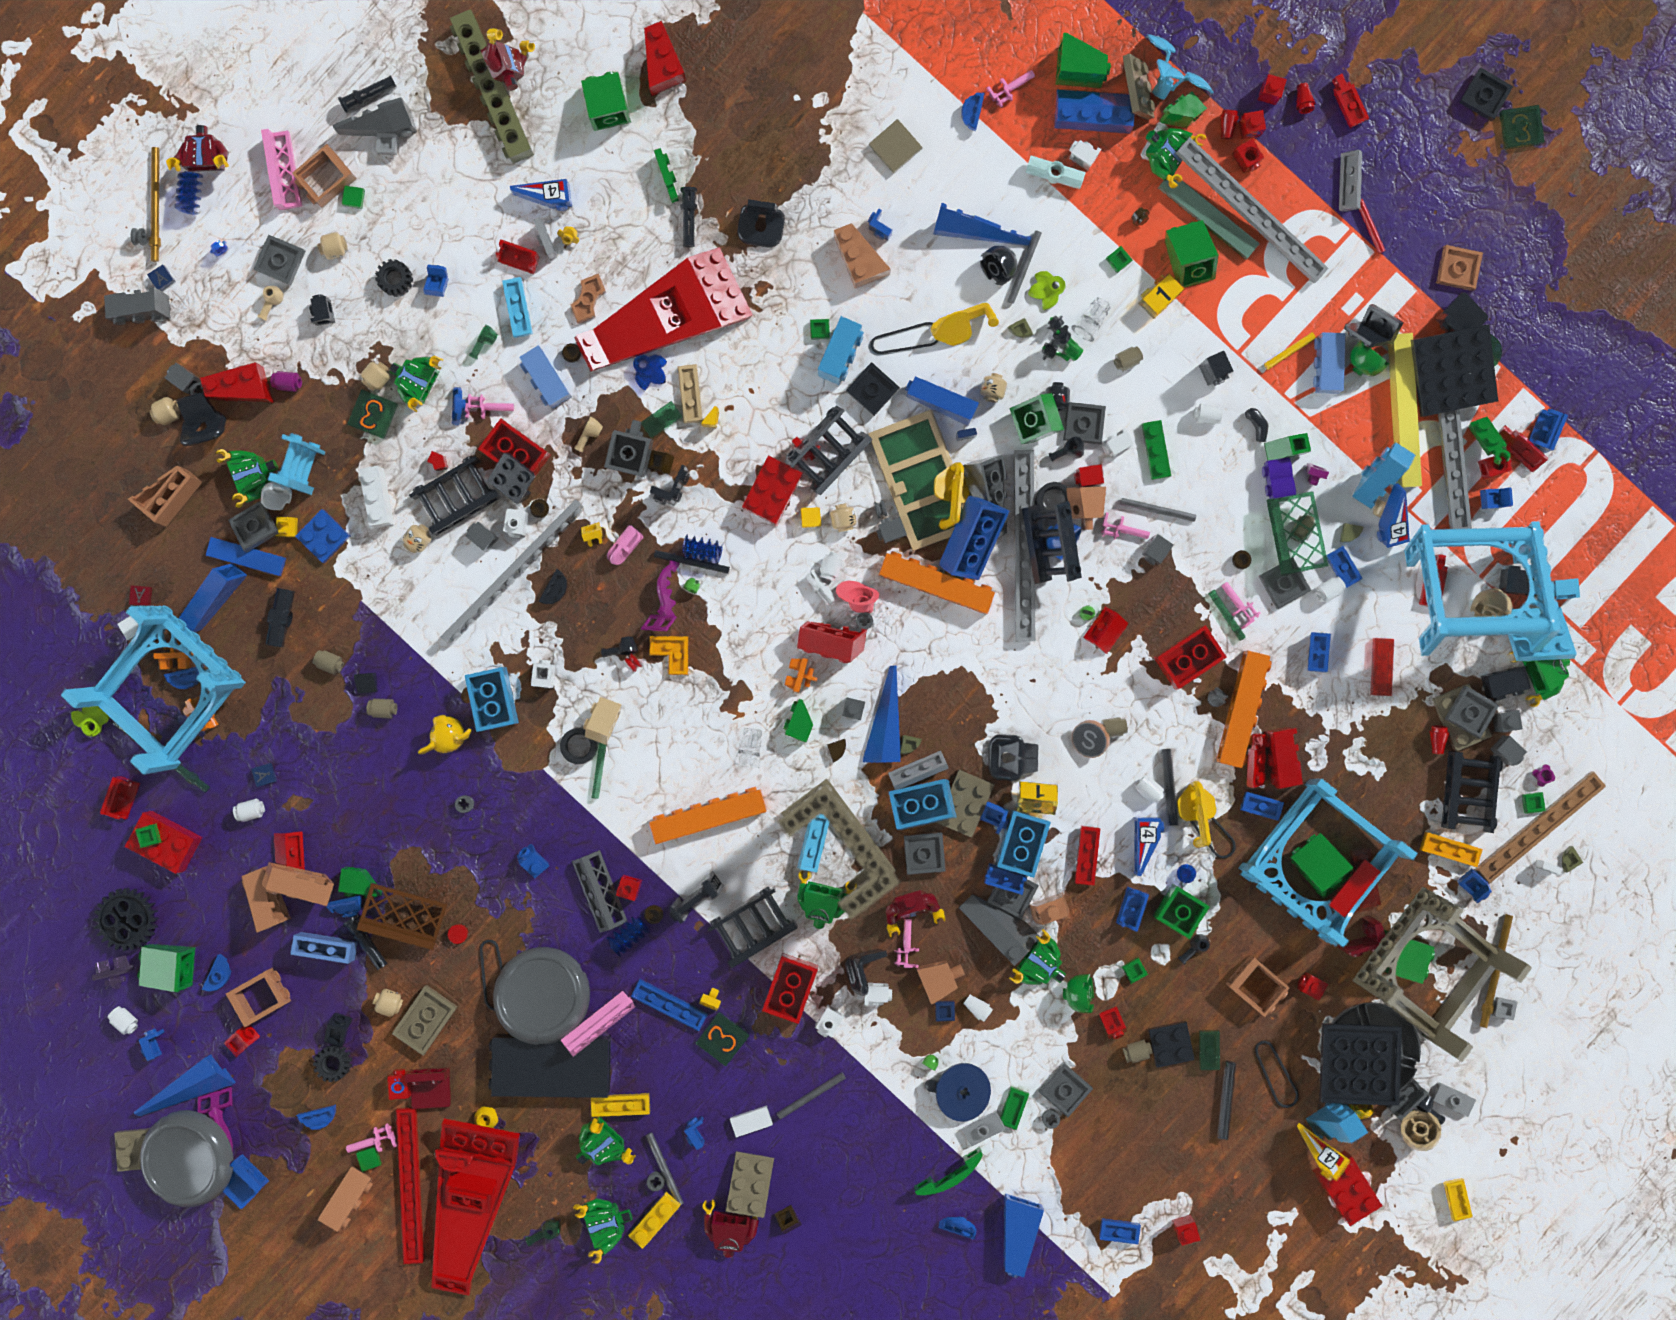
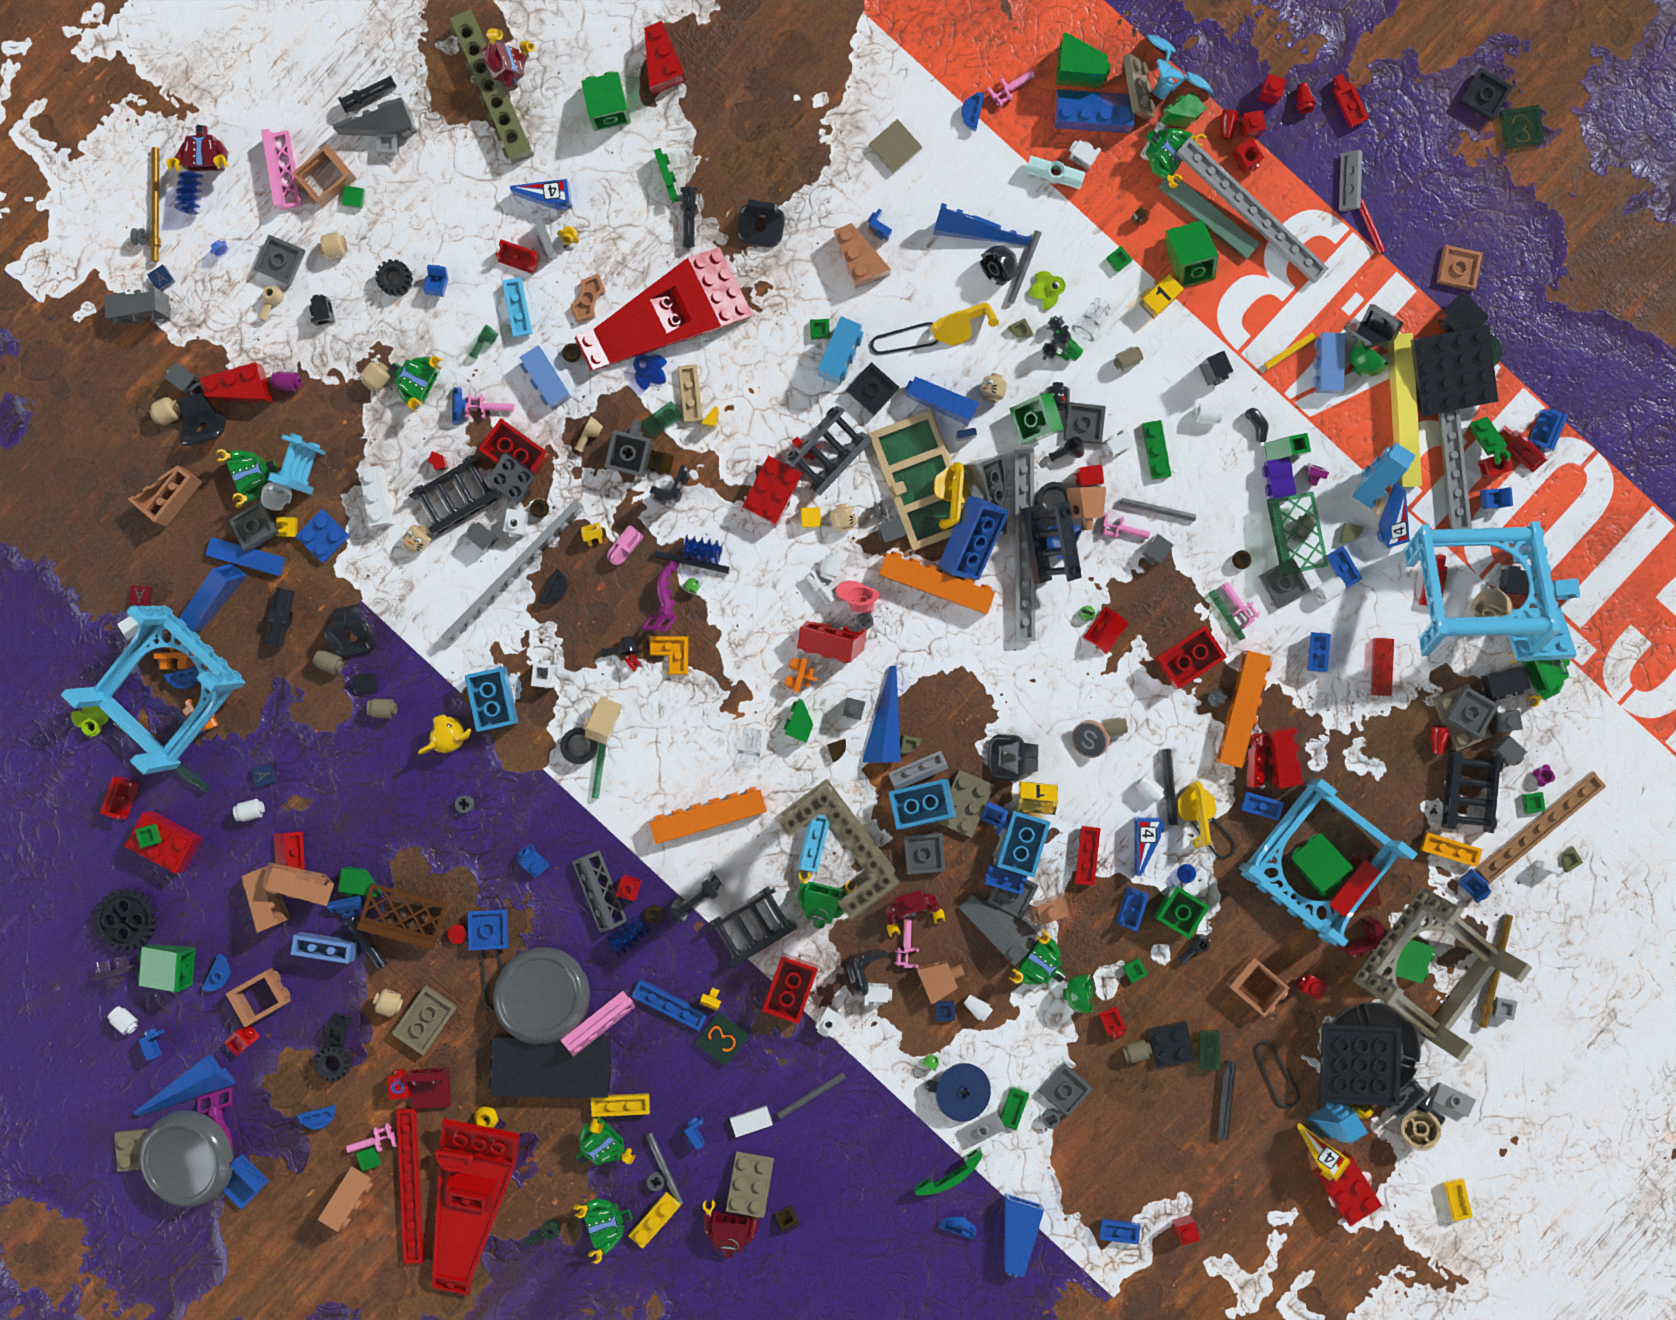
clear green tile [347,389,398,439] -> none
none -> black piece [324,604,377,657]
none -> blue plate [468,909,509,950]

